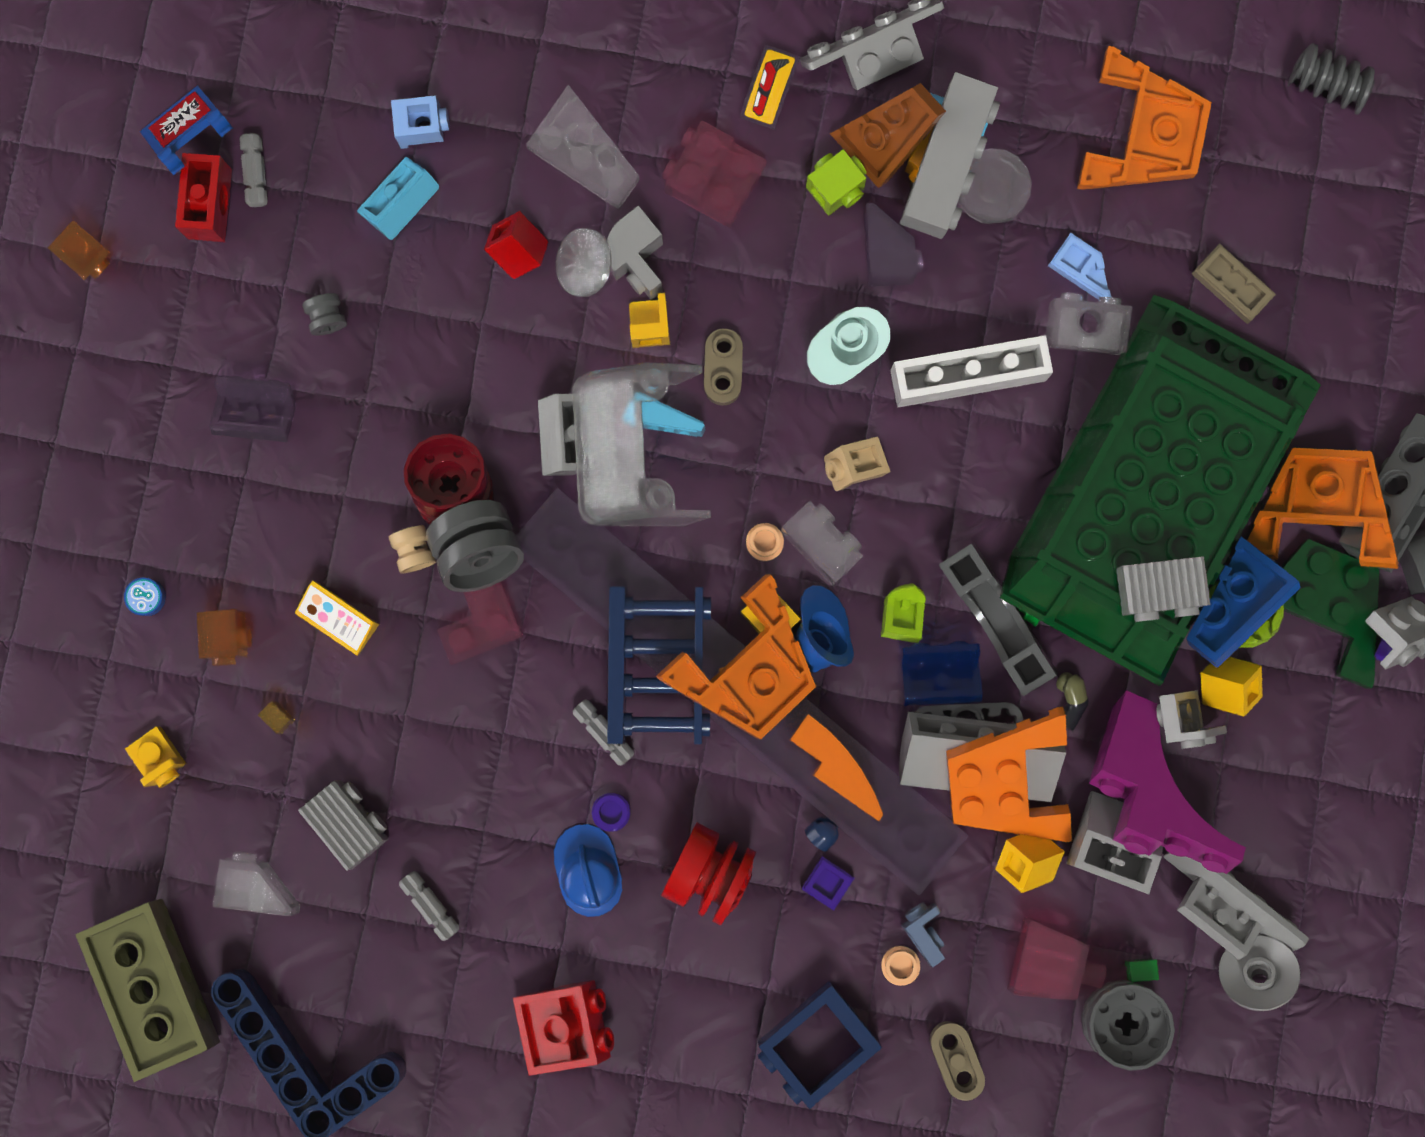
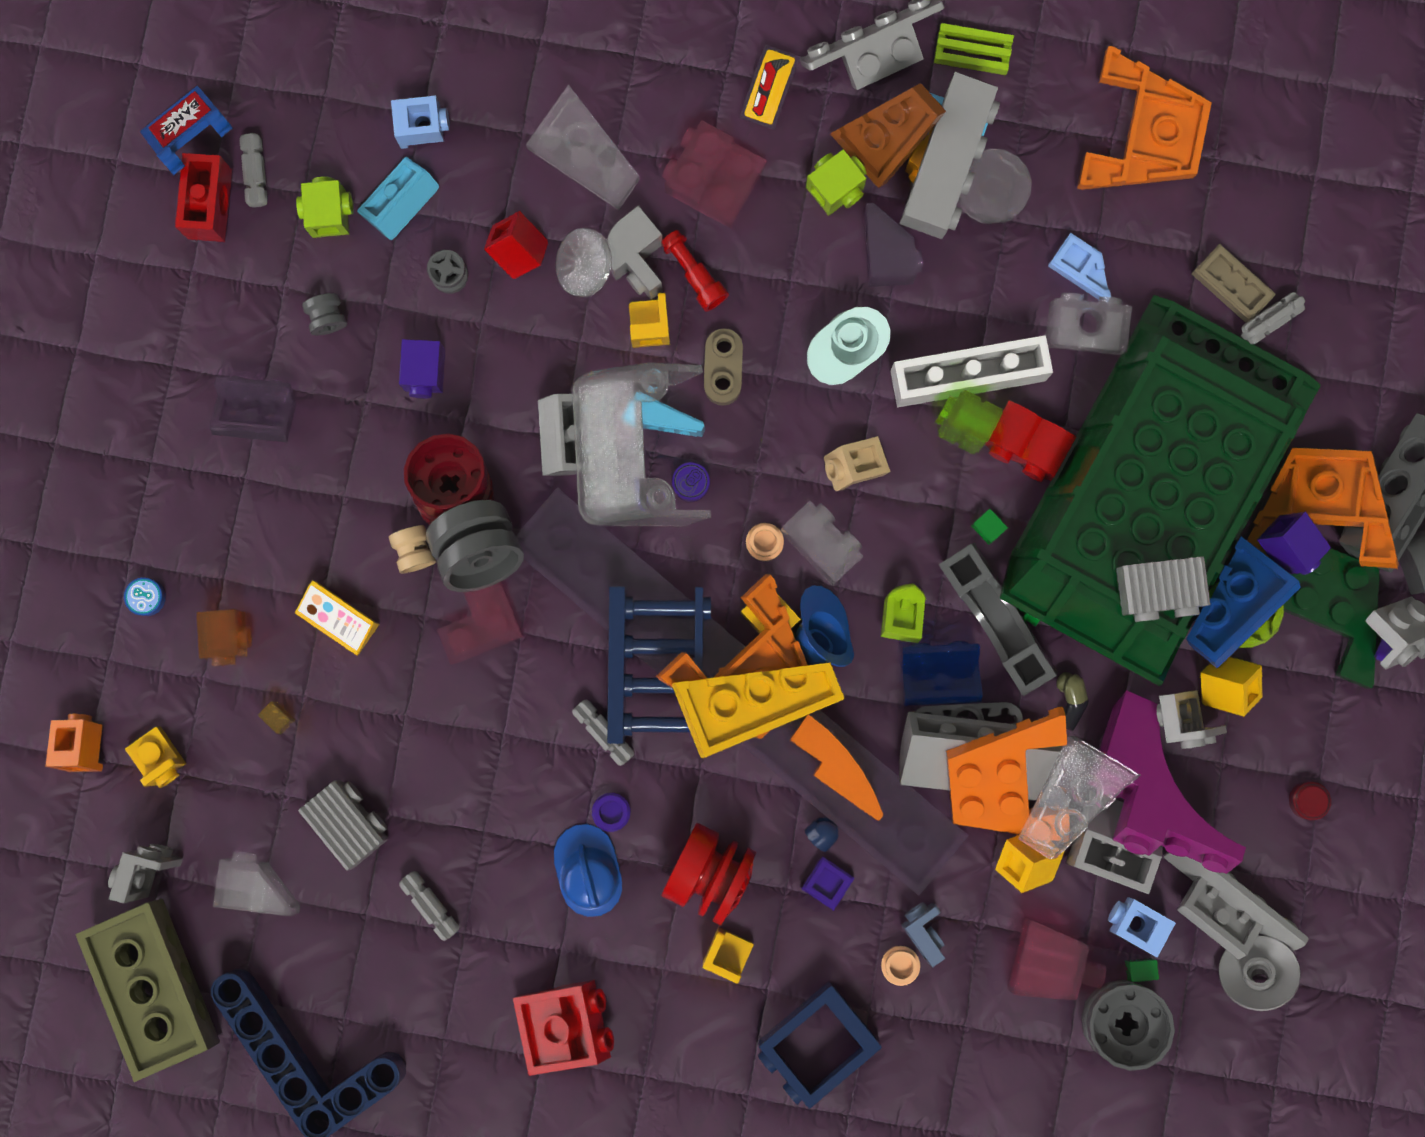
clear orange bracket [47,220,110,280] -> none
dark tan plate [930,1021,985,1101] -> none
dark grey piece [1287,43,1375,115] -> none
none -> orange brick [45,714,103,772]
none -> light grey bracket [108,844,183,903]
none -> lime brick [296,177,353,238]
none -> dark purple brick [399,339,445,399]
none -> dark grey wheel [427,250,468,294]
none -> red piece [661,230,729,312]
none -> dark purple tile [672,462,710,502]
none -> yellow wing [672,663,845,758]
none -> yellow panel [702,927,754,984]
none -> lime tile [933,23,1014,75]
none -> clear neon green brick [935,390,1003,455]
none -> green piece [971,509,1008,545]
none -> red brick [984,400,1076,482]
none -> clear wing [1018,736,1140,859]
none -> light blue brick [1108,897,1176,957]
none -> light grey axle [1241,292,1305,344]
none -> dark purple brick [1257,512,1331,575]
none -> dark red piece [1289,781,1331,820]

